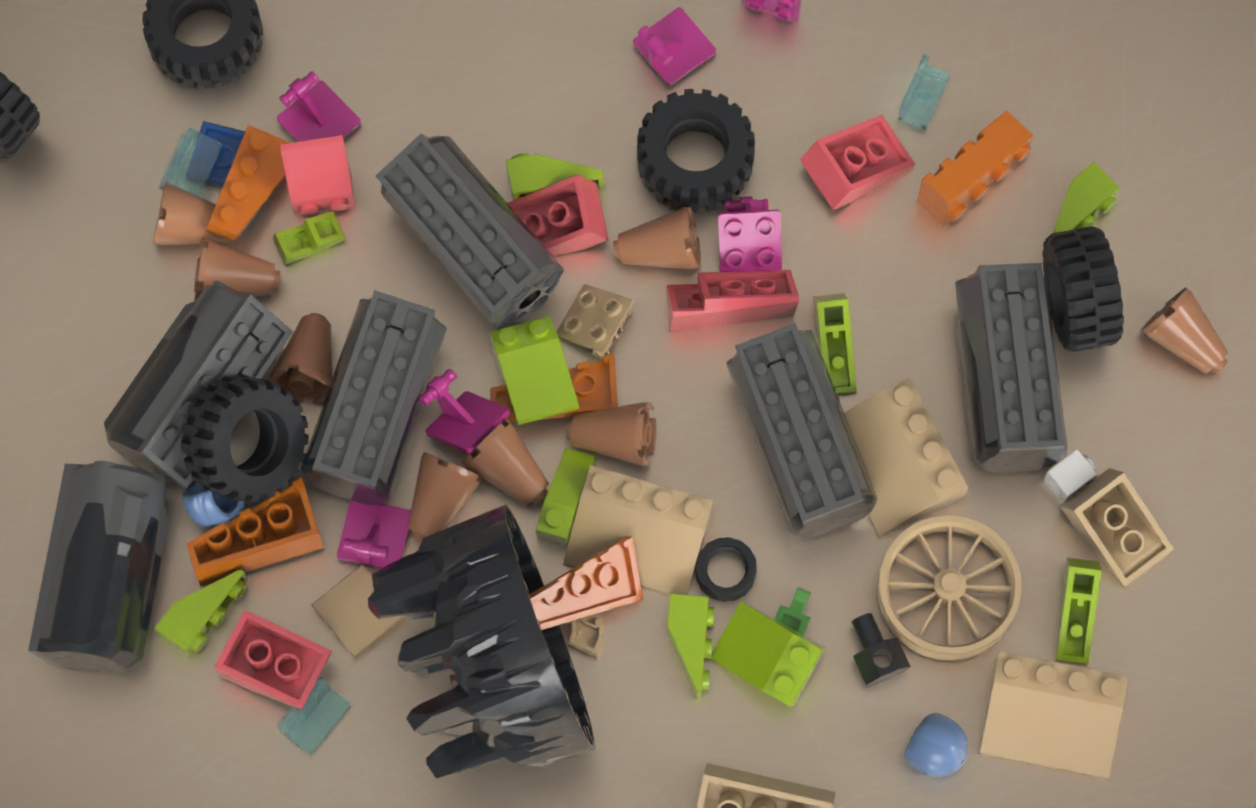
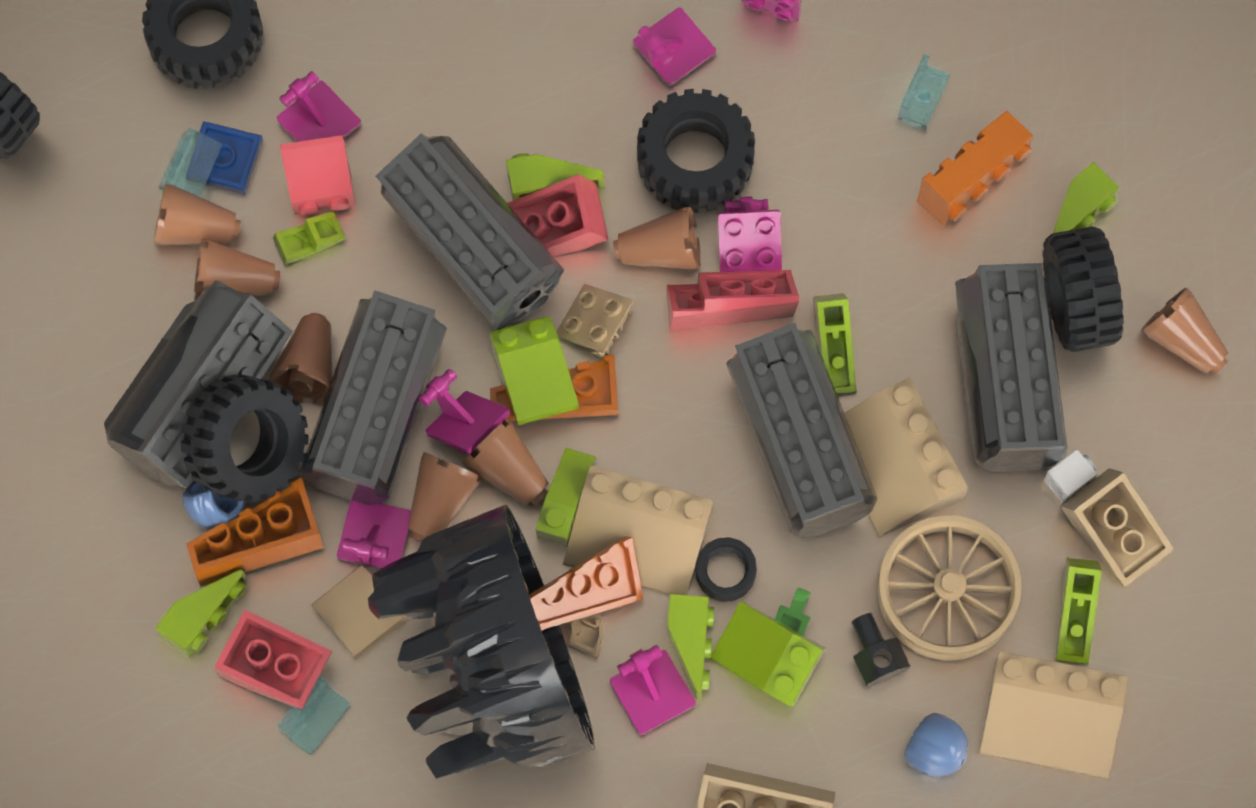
piece [28,461,169,673] -> none
orange wing [206,125,290,241] -> none
nougat cone [566,402,656,466] -> none
coral slope [800,115,915,210] -> none
none -> dark pink plate [610,645,696,735]

